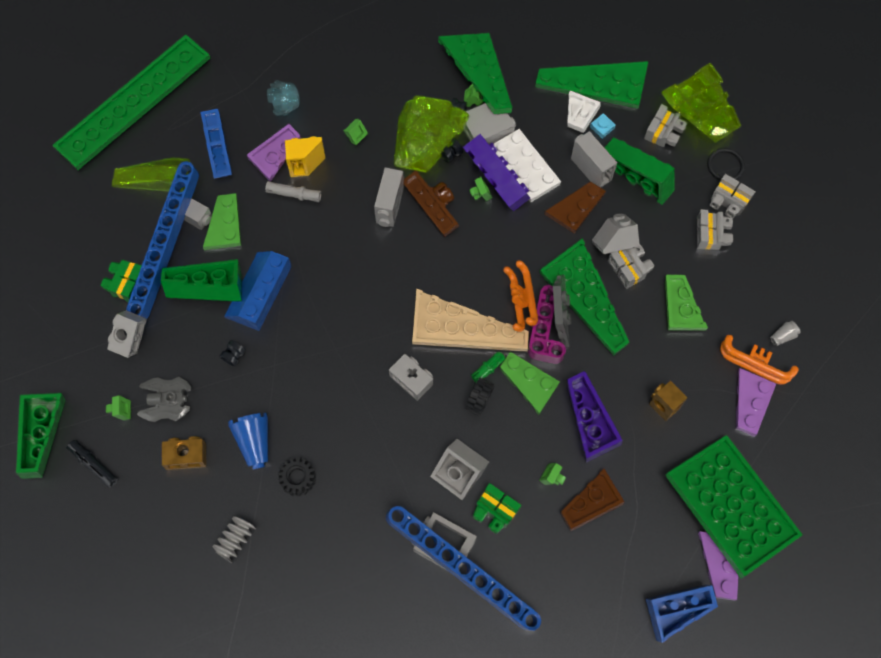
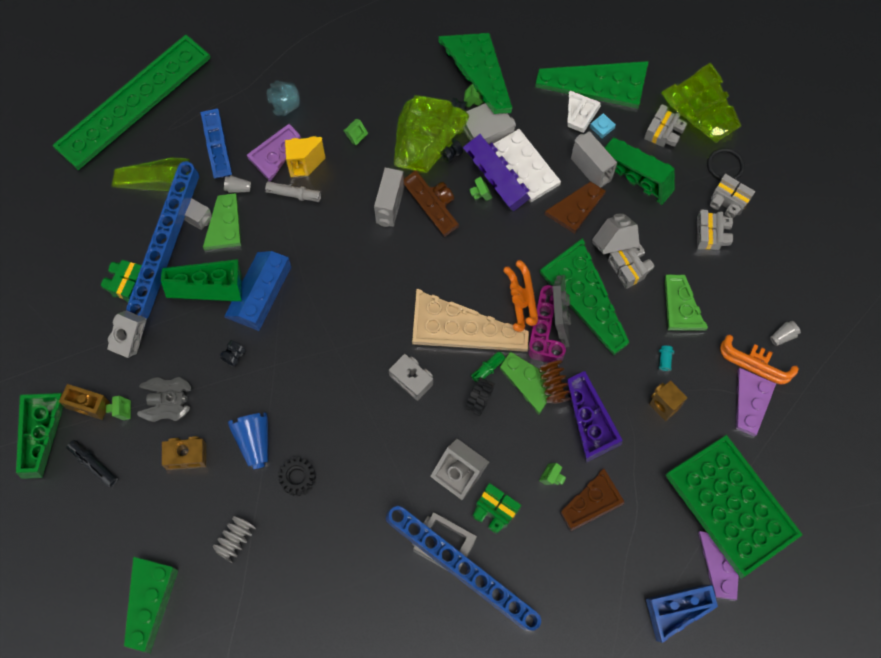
none -> pearl gold brick [59,384,110,420]
none -> green wedge [124,557,178,654]
none -> light grey cone [224,175,251,193]
none -> reddish brown piece [539,360,571,404]
none -> teal pin [659,346,675,371]

